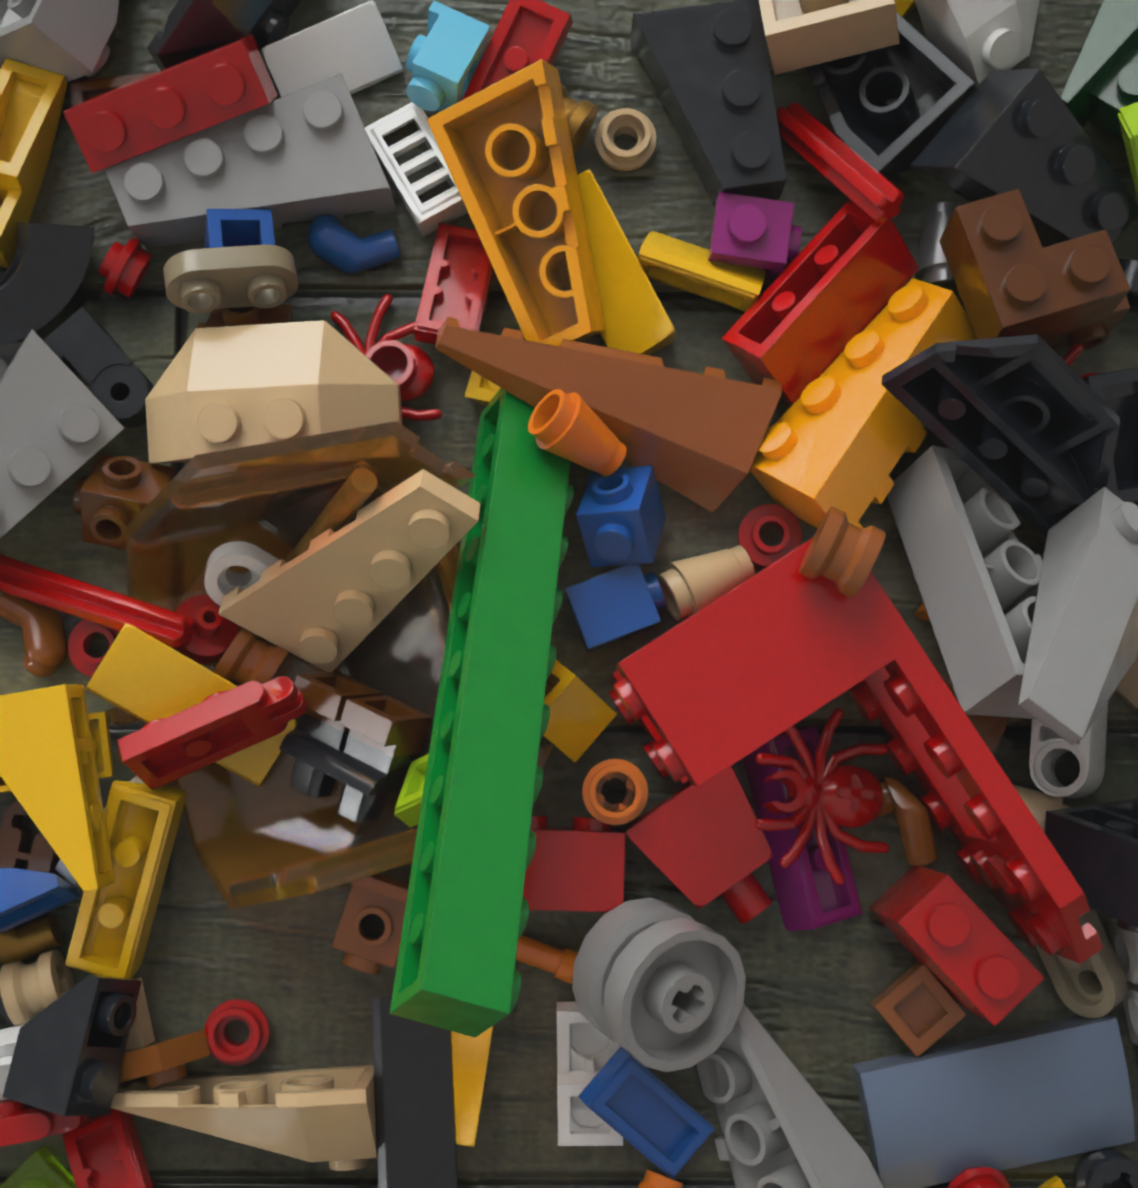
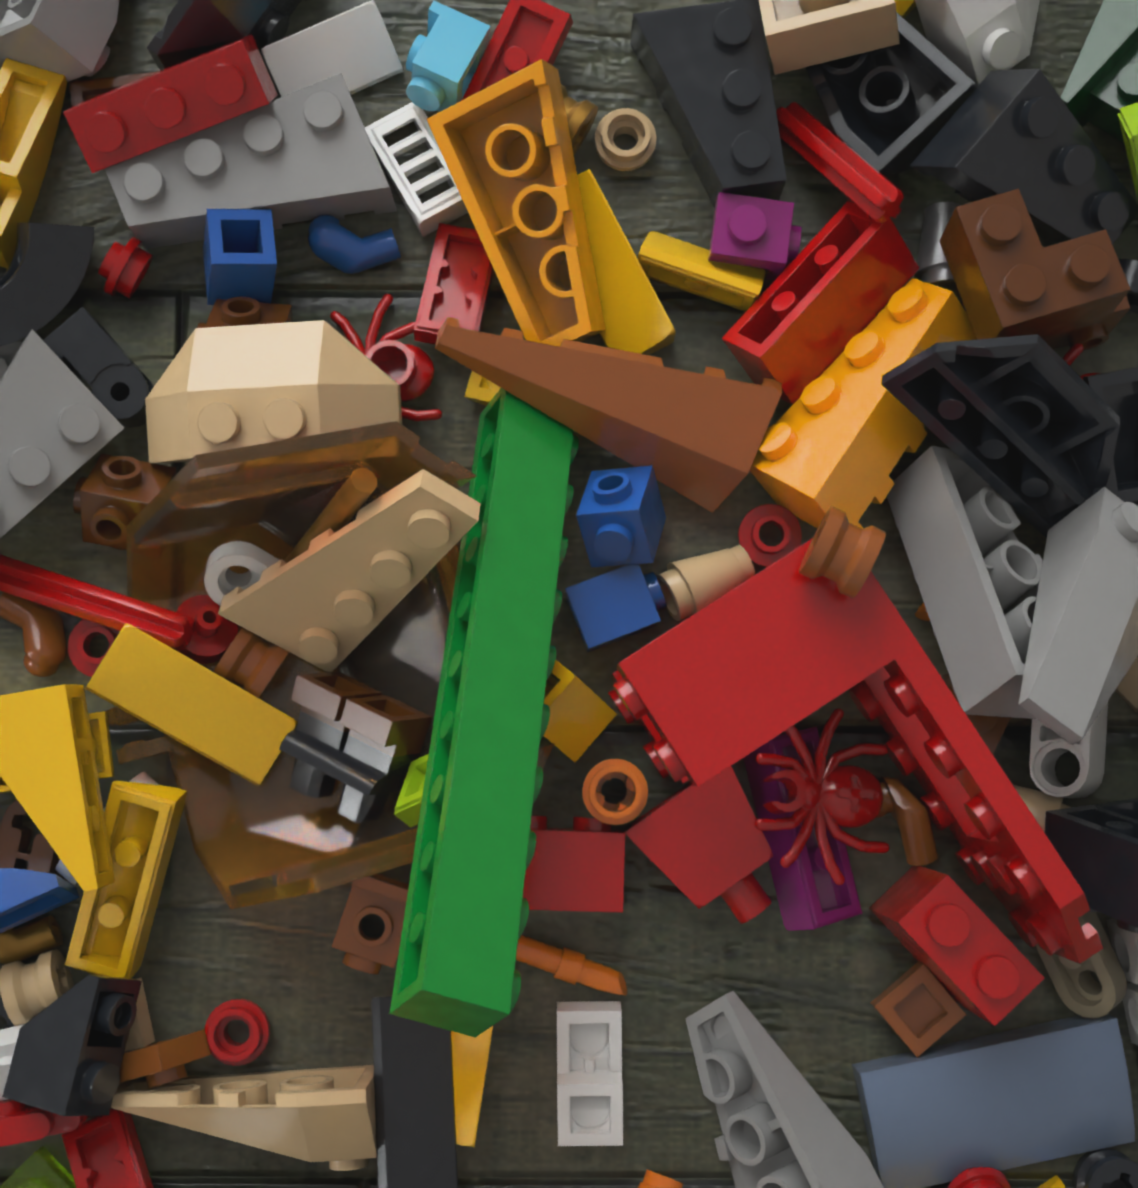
red hinge [117,676,308,790] -> none
dark tan plate [163,245,299,313] -> none
orange cone [528,389,627,477] -> none
light grey wheel [572,897,746,1072] -> none
blue tile [578,1047,715,1179] -> none

